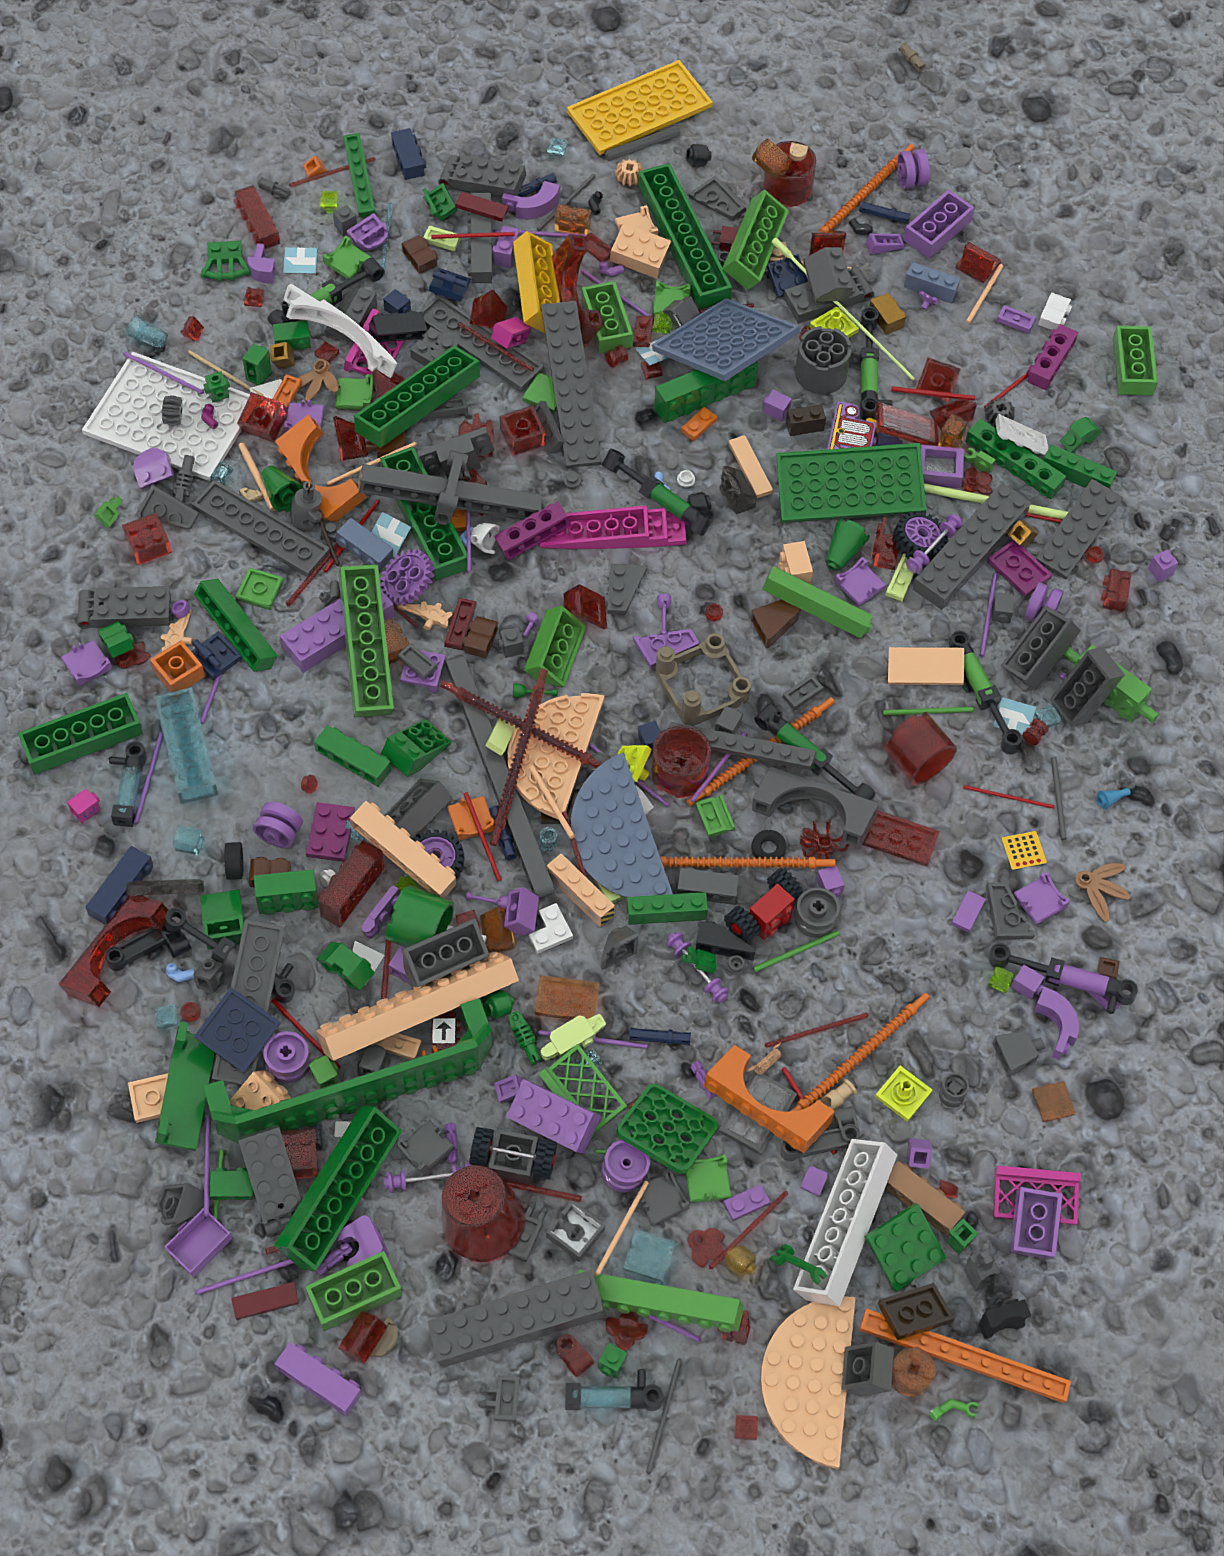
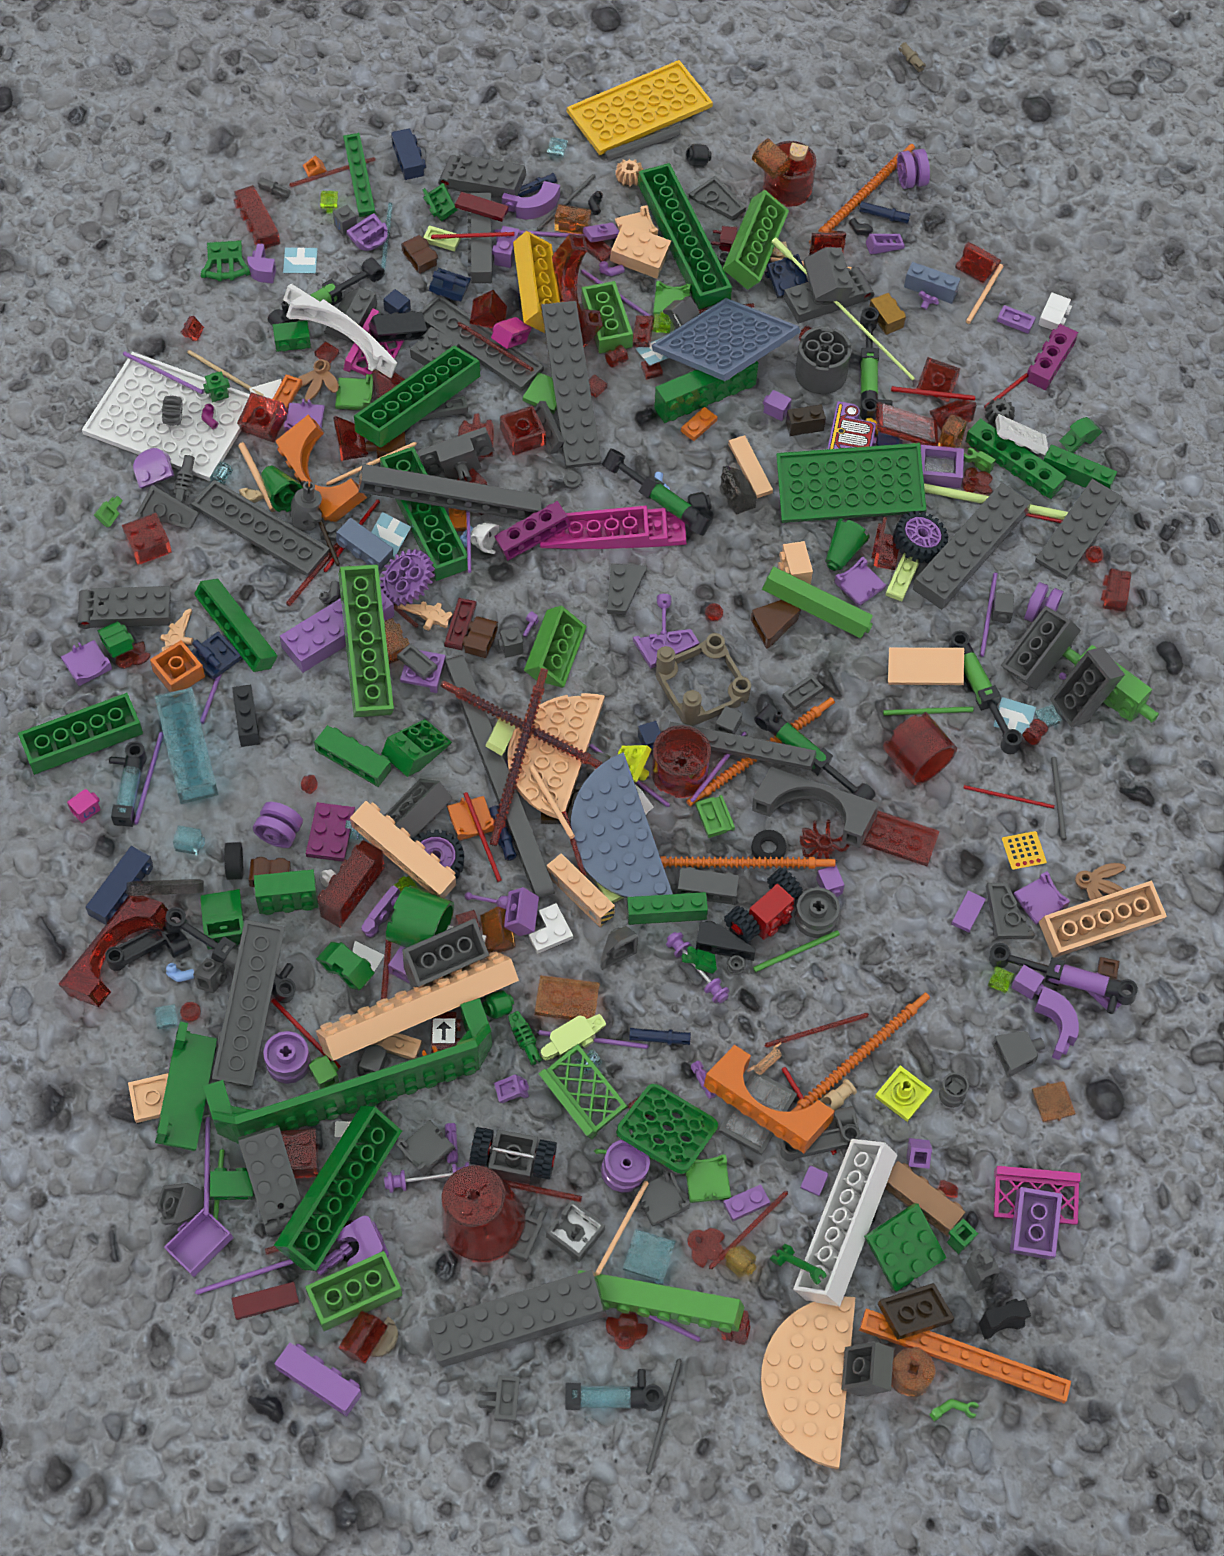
clear light blue plant [127,314,168,348] -> none
medium lavender tile [171,600,190,618] -> none
dark blue plate [194,987,281,1073] -> none
light nougat bracket [230,1070,291,1110] -> none
bright green tile [235,567,284,610] -> none
green brick [242,344,272,385] -> none
clear red tile [244,287,264,307] -> none
pearl gold brick [270,342,295,369] -> none
bright green piece [323,236,372,279] -> none
dark grey piece [434,450,468,525] -> none
medium lavender brick [506,1079,601,1154] -> none
green hinge [513,683,558,698] -> none
clear light blue bush [540,827,557,851] -> none
clear red piece [556,1334,594,1378] -> none
clear red slope [563,584,607,630] -> none
green brick [598,1343,628,1379] -> none
white plate [677,470,695,488] -> none
clear red plate [735,1415,758,1440] -> none
neon yellow plate [810,306,859,338] -> none
medium lavender brick [903,189,975,258] -> none
medium lavender axle [906,514,963,574] -> none
magenta plate [987,540,1052,598] -> none
pearl gold brick [1007,520,1039,547] -> none
dark azure cone [1096,788,1131,809] -> none
bright green brick [1113,326,1158,395] -> none
medium lavender brick [1148,549,1178,582] -> none
none -> black brick [232,684,260,747]
none -> medium lavender plate [583,223,620,242]
none -> clear red tile [589,374,608,398]
none -> light nougat brick [1039,881,1167,958]

